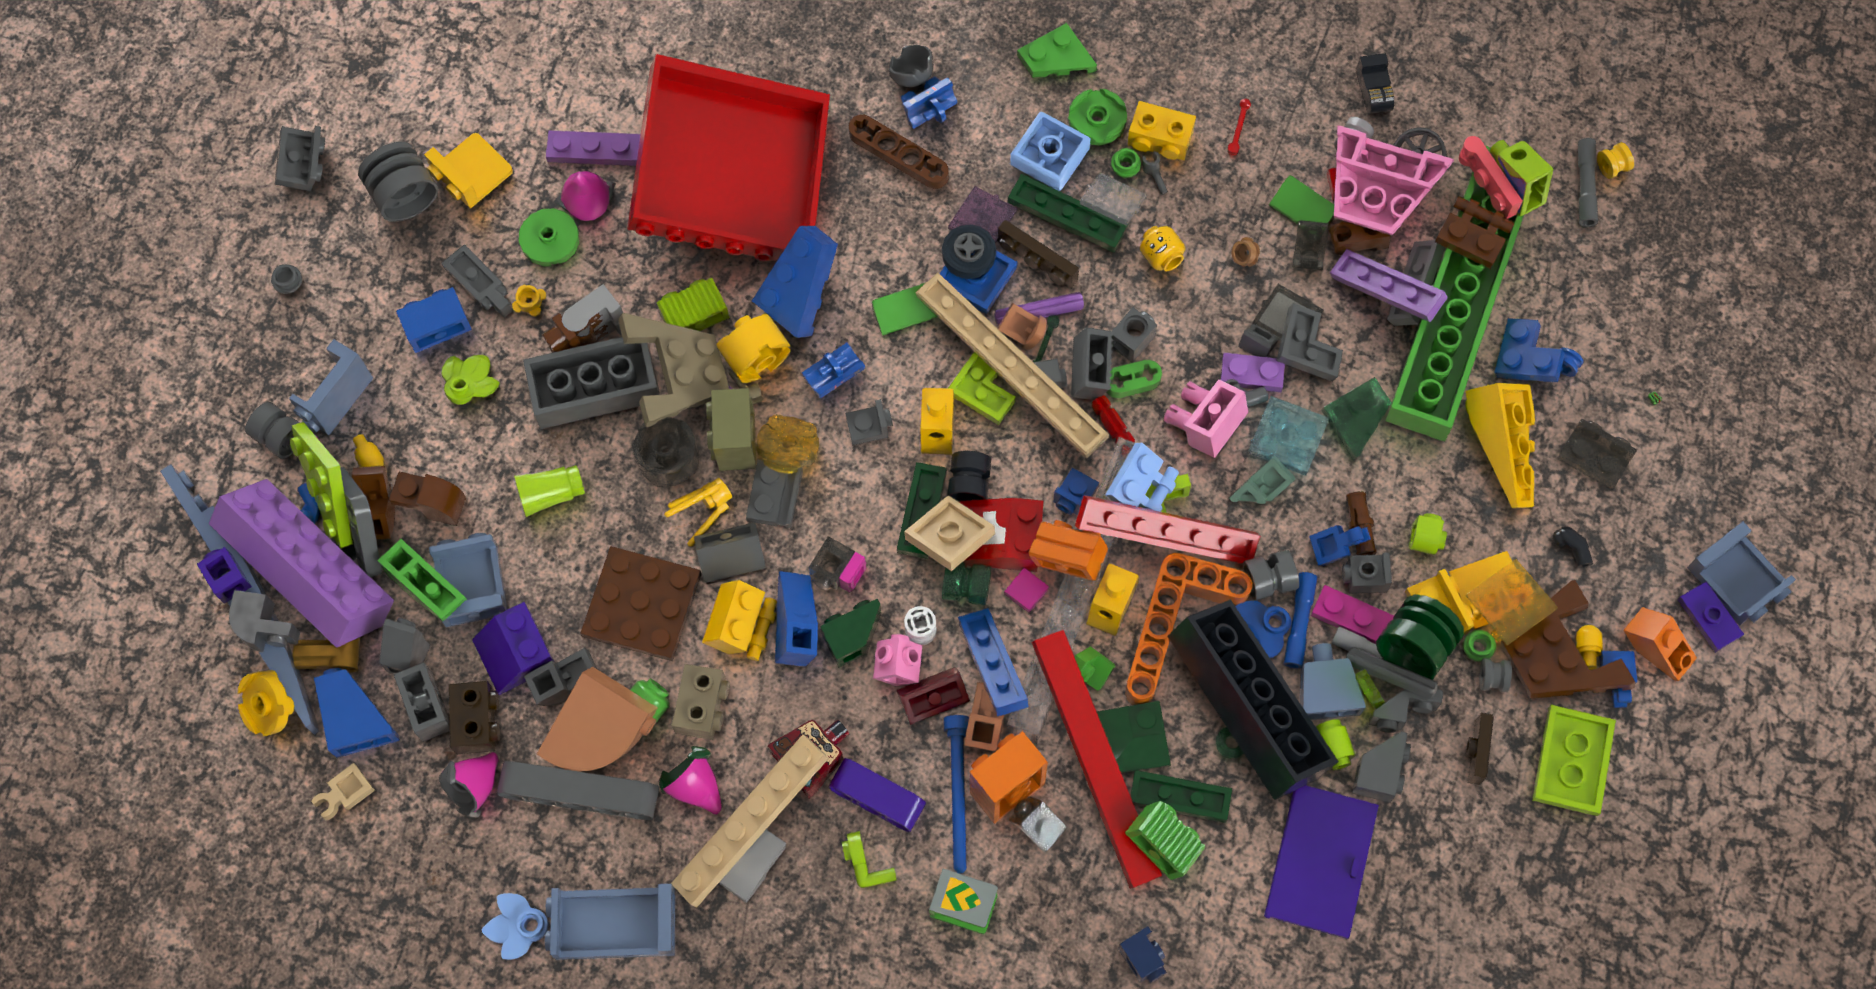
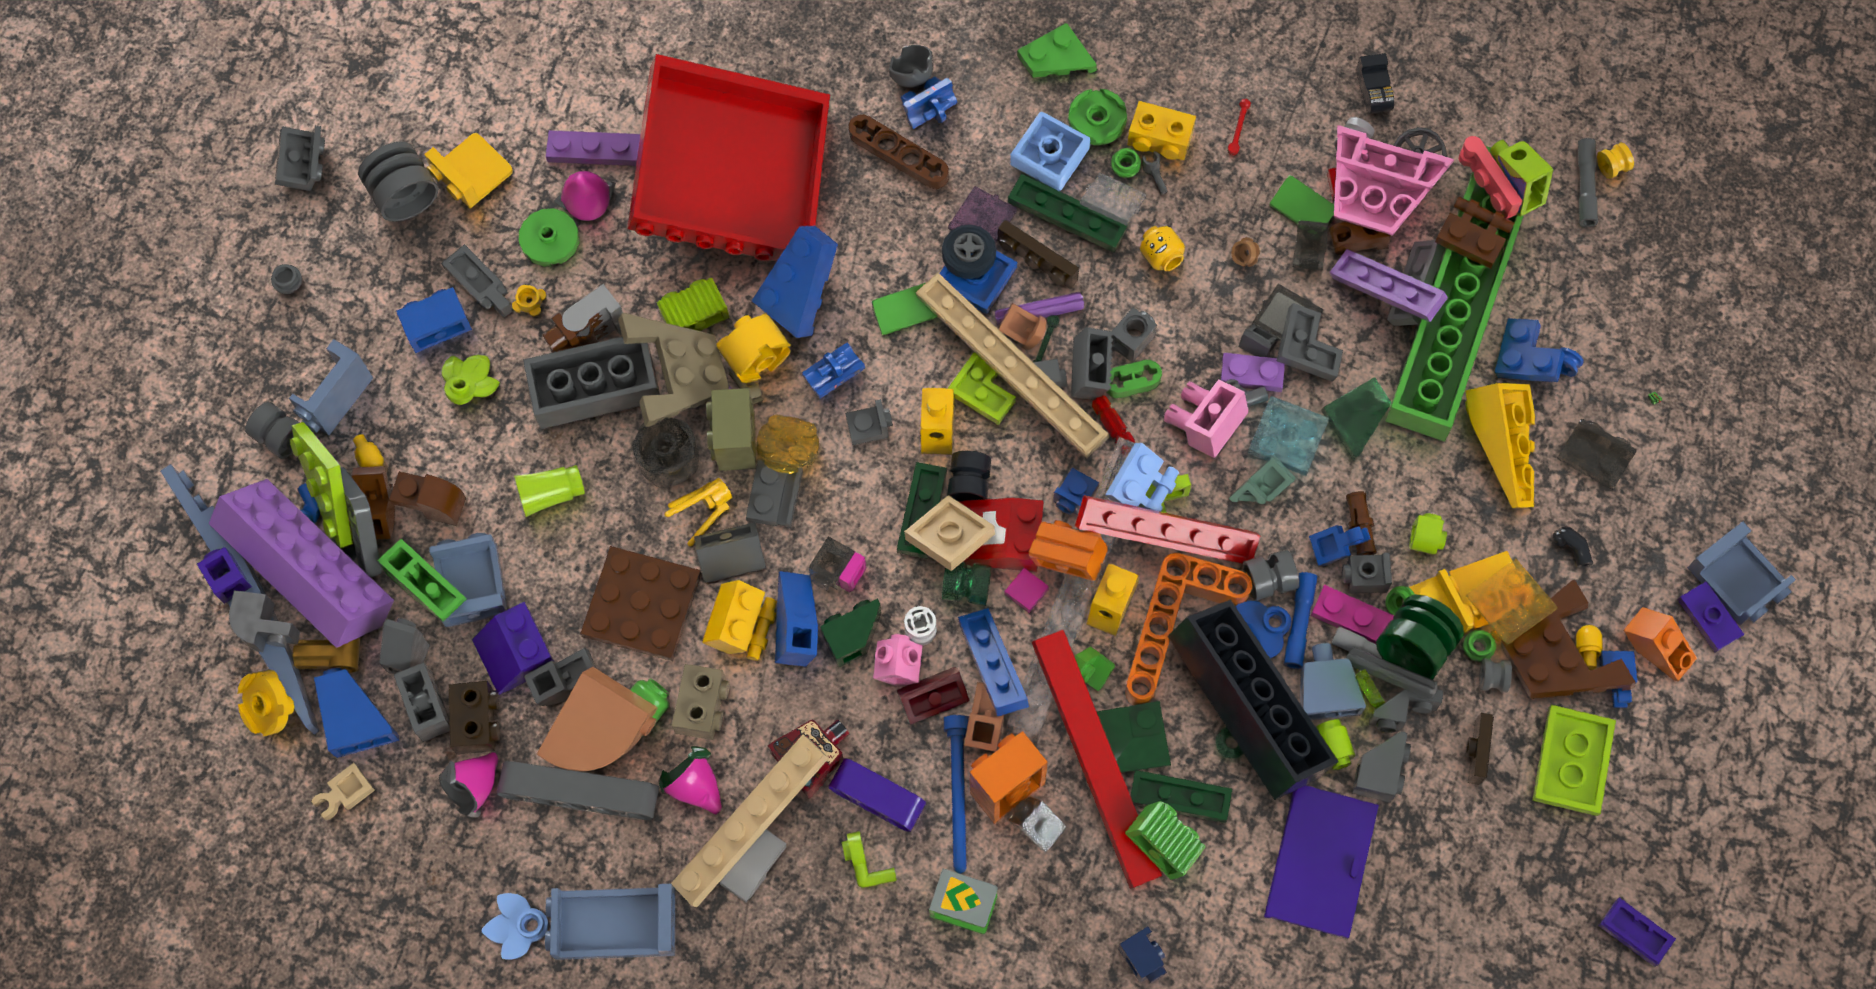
none -> bright green plate [1386,586,1415,615]
none -> dark purple plate [1598,897,1676,967]

